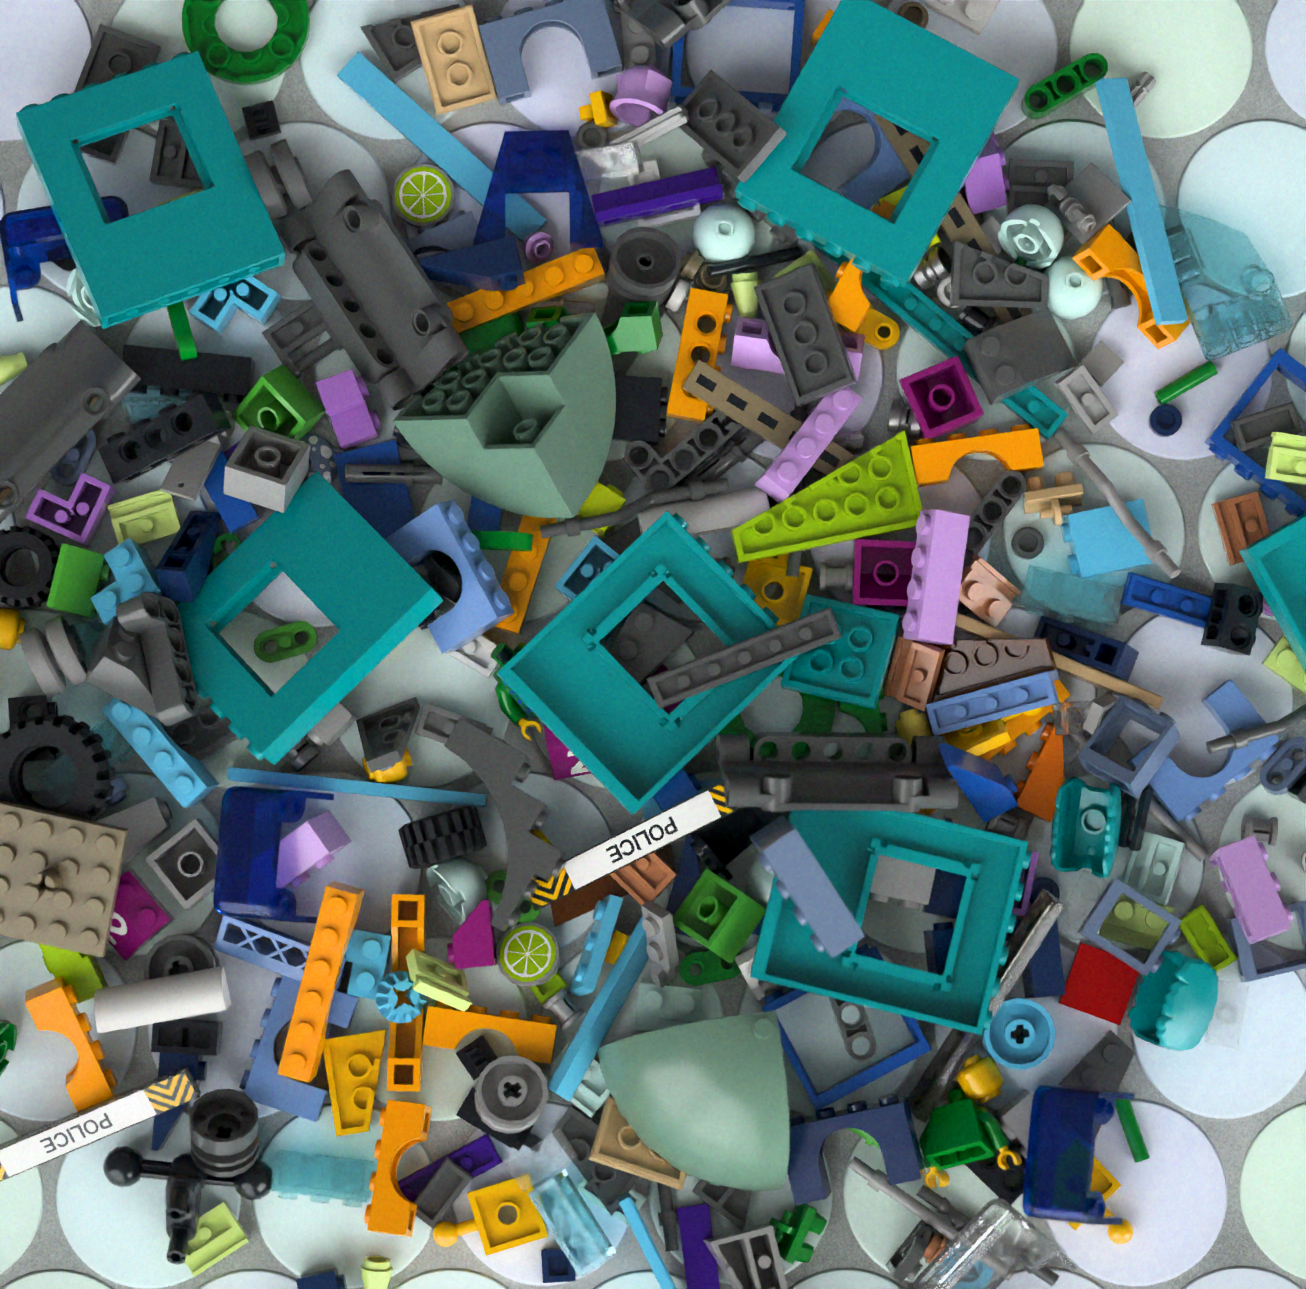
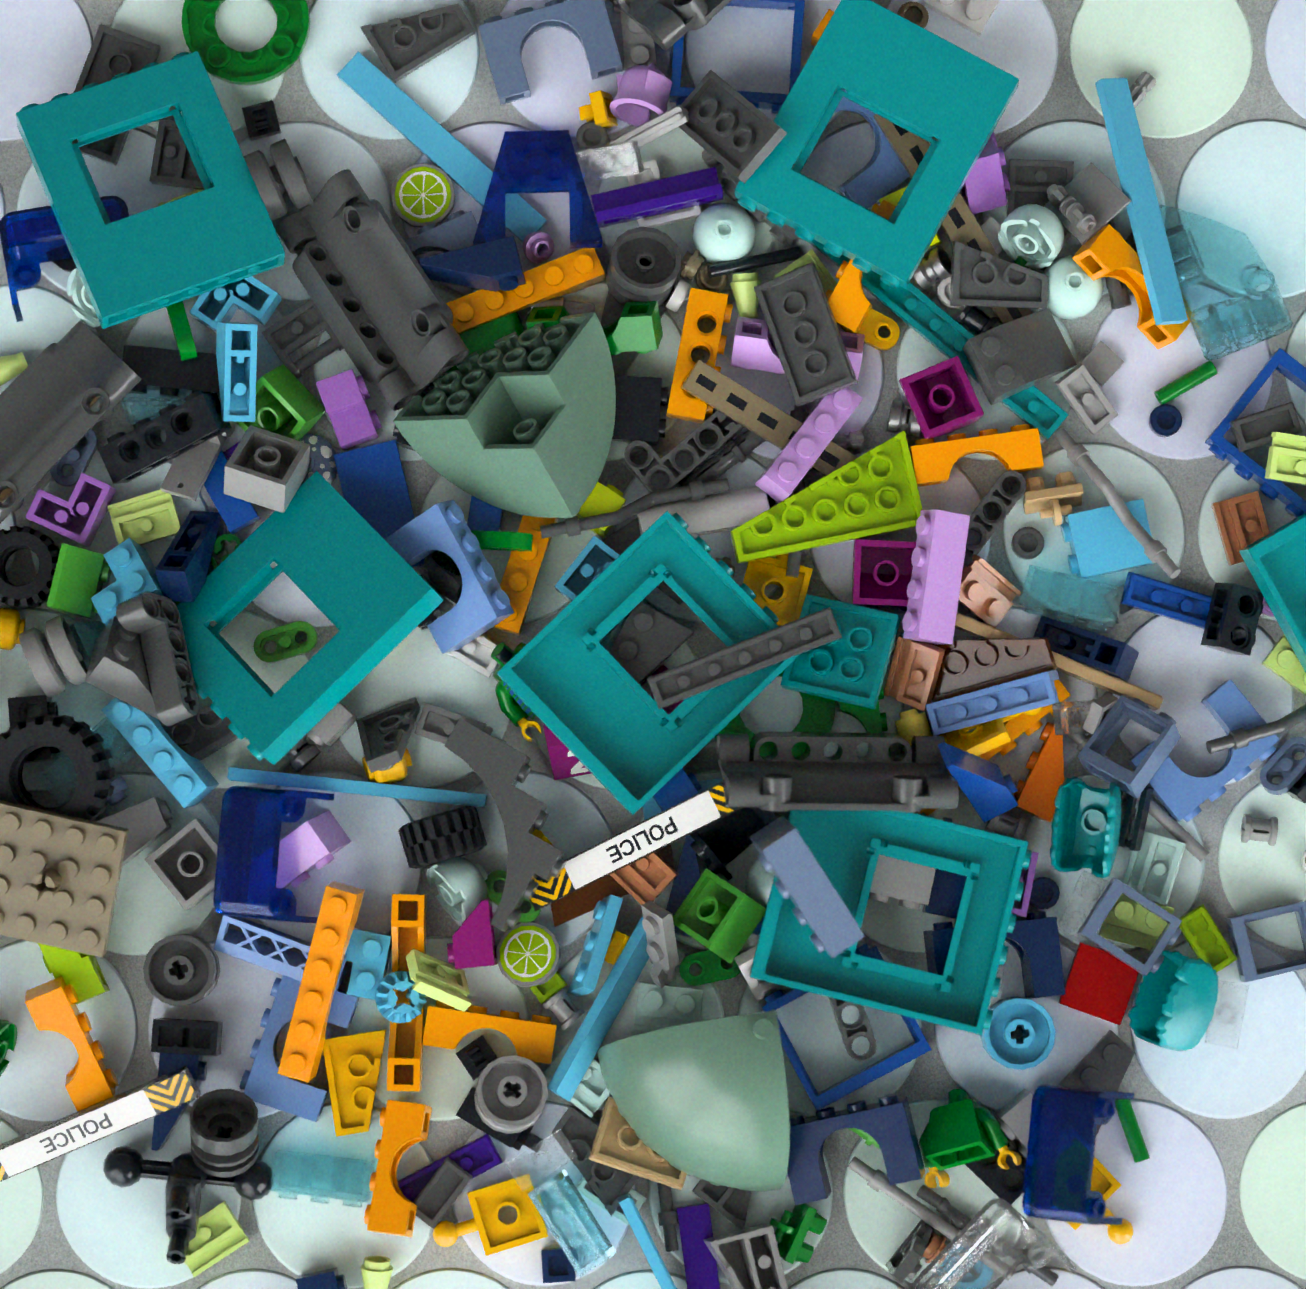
white brick [94,966,231,1033] -> none
magenta slope [108,870,175,962] -> none
dark grey pin [345,461,443,487] -> none
tan tile [410,4,498,115] -> none
light grey bush [819,562,853,592] -> none
clear smoke tile [908,889,1065,1123] -> none
yellow head [956,1053,1004,1104] -> none
green beam [1021,53,1108,119] -> none
lavender wedge [1209,835,1293,945] -> none
none -> medium azure slope [216,322,258,422]

